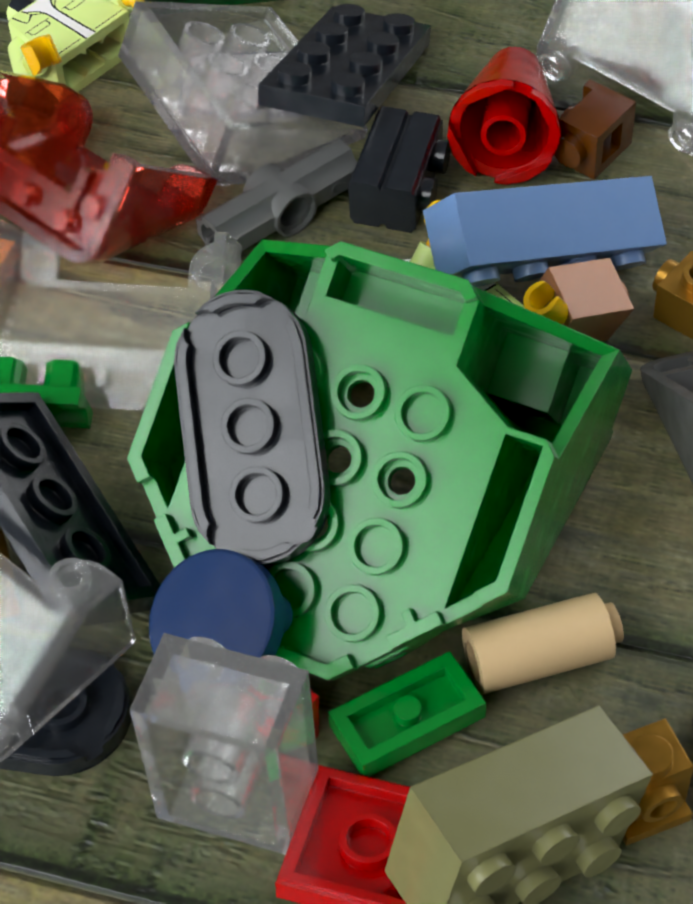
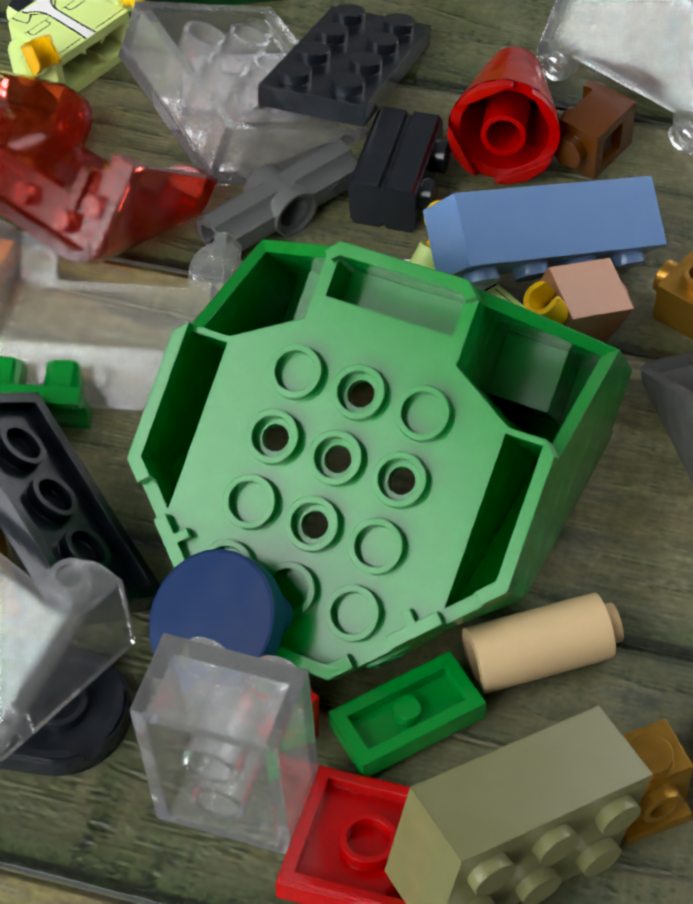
tile [174,290,331,566] -> none

